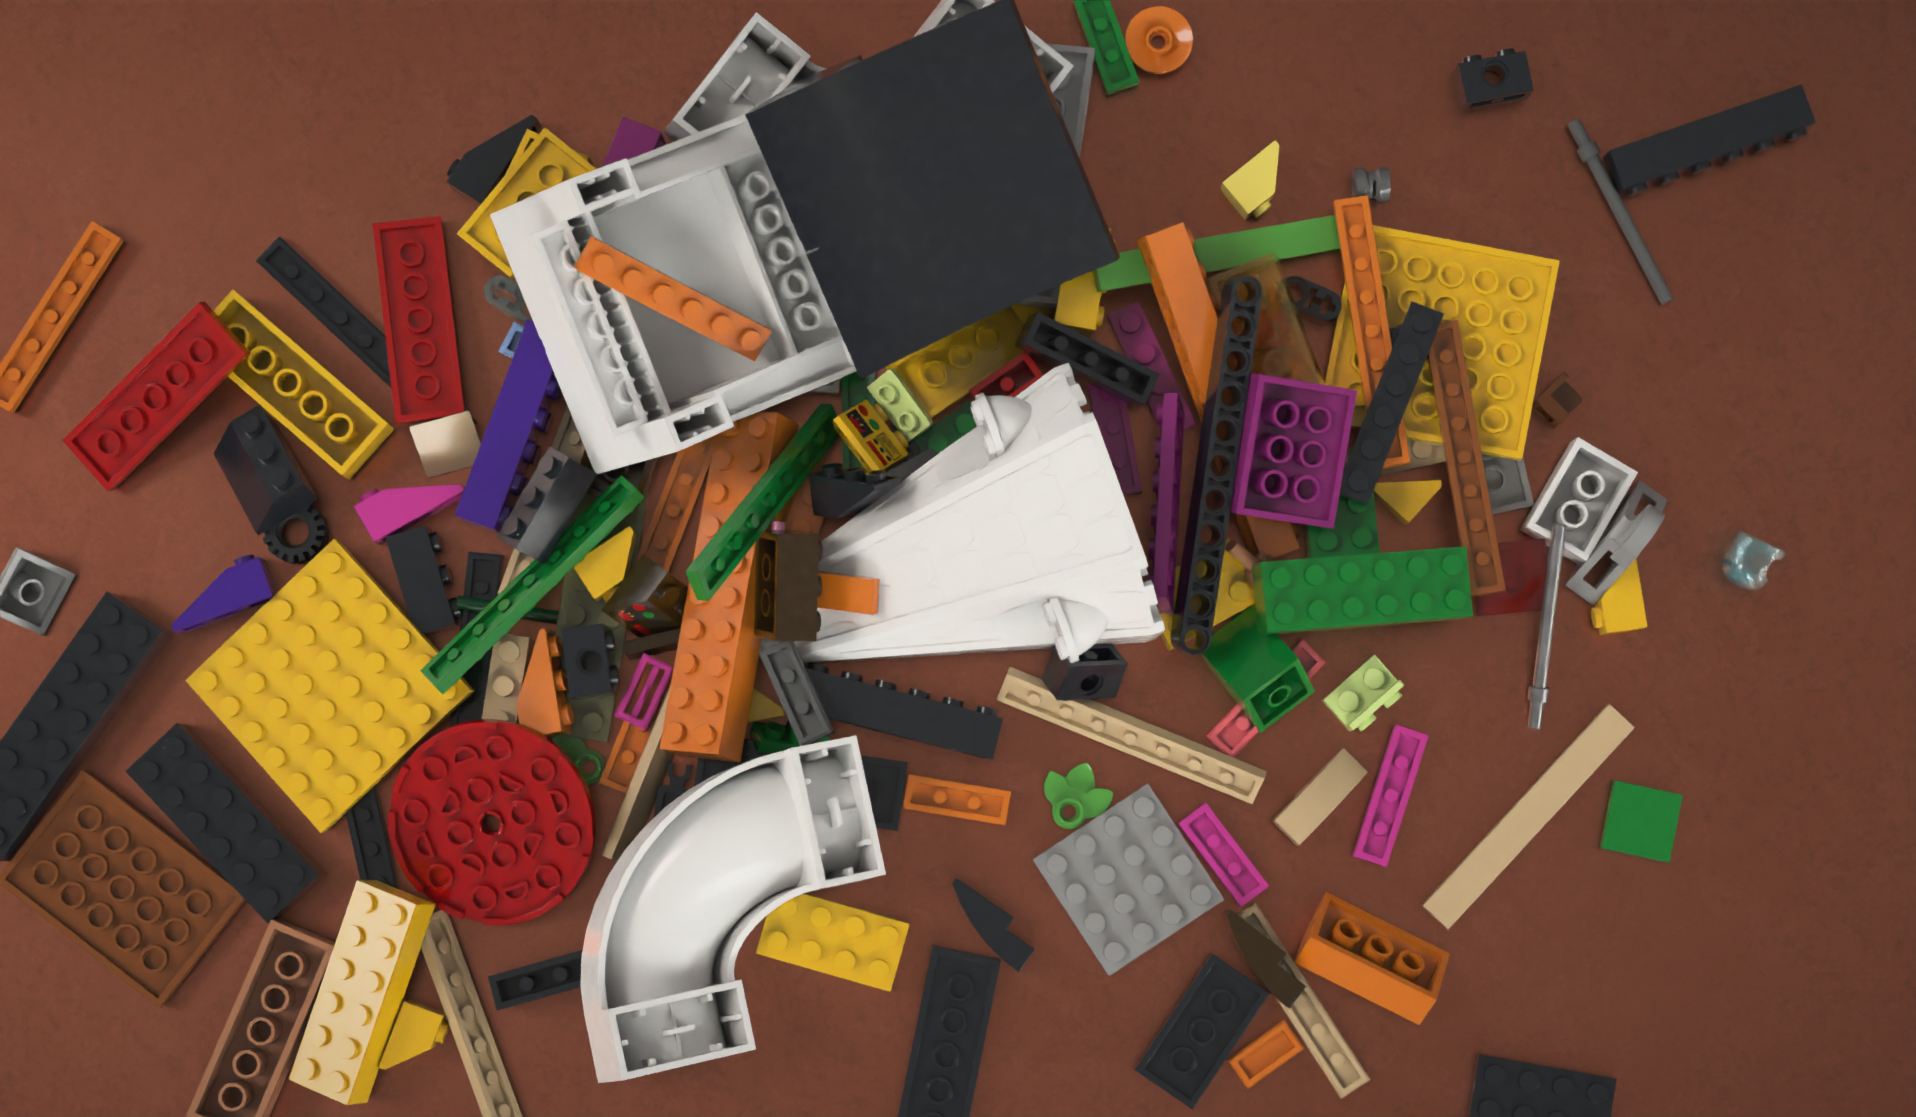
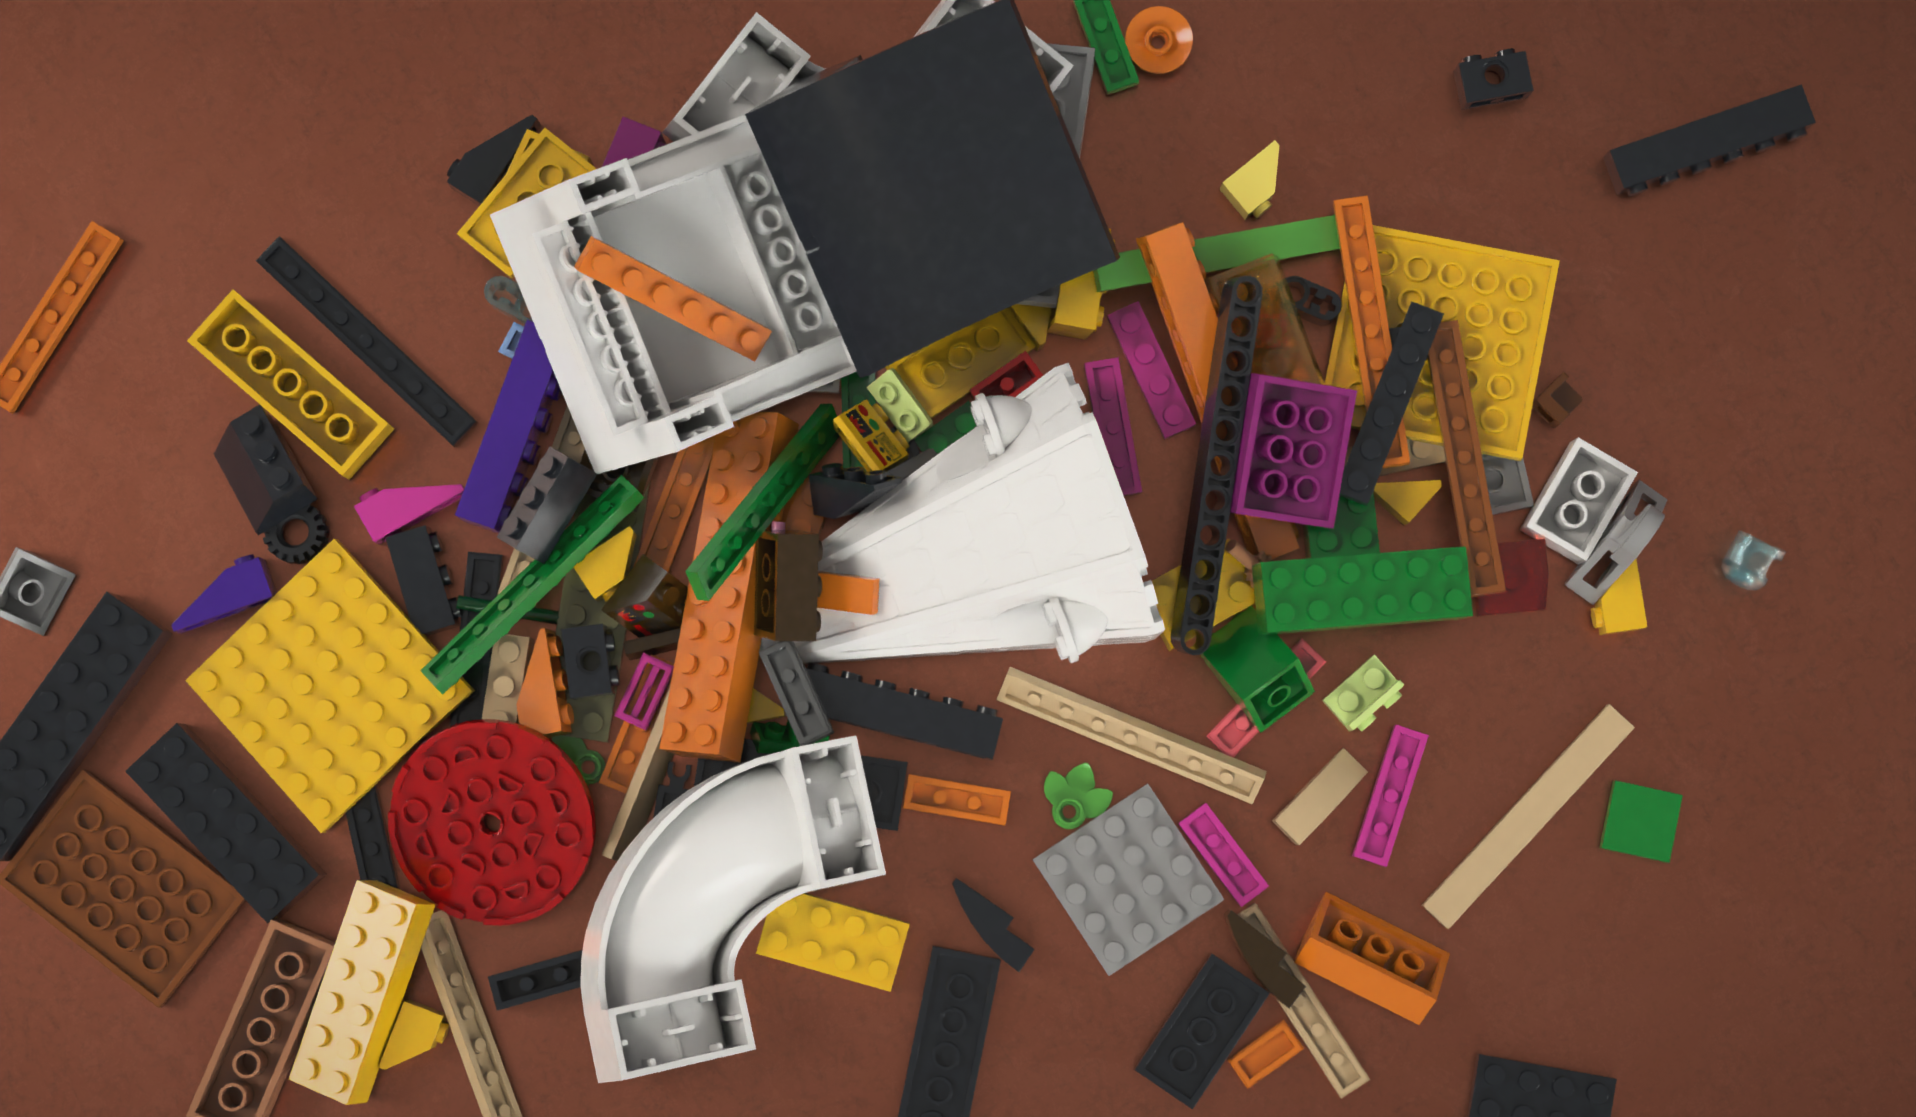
red plate [62,301,251,491] -> none
red plate [372,216,465,426] -> none
tan sticker [410,411,481,478] -> none
black brick [1014,312,1160,407] -> none
black brick [1041,643,1128,701] -> none
magenta plate [1147,393,1185,614] -> none
dark grey wheel [1352,167,1391,202] -> none
flat silver bar [1527,523,1566,729] -> none
dark grey bar [1567,118,1674,305] -> none

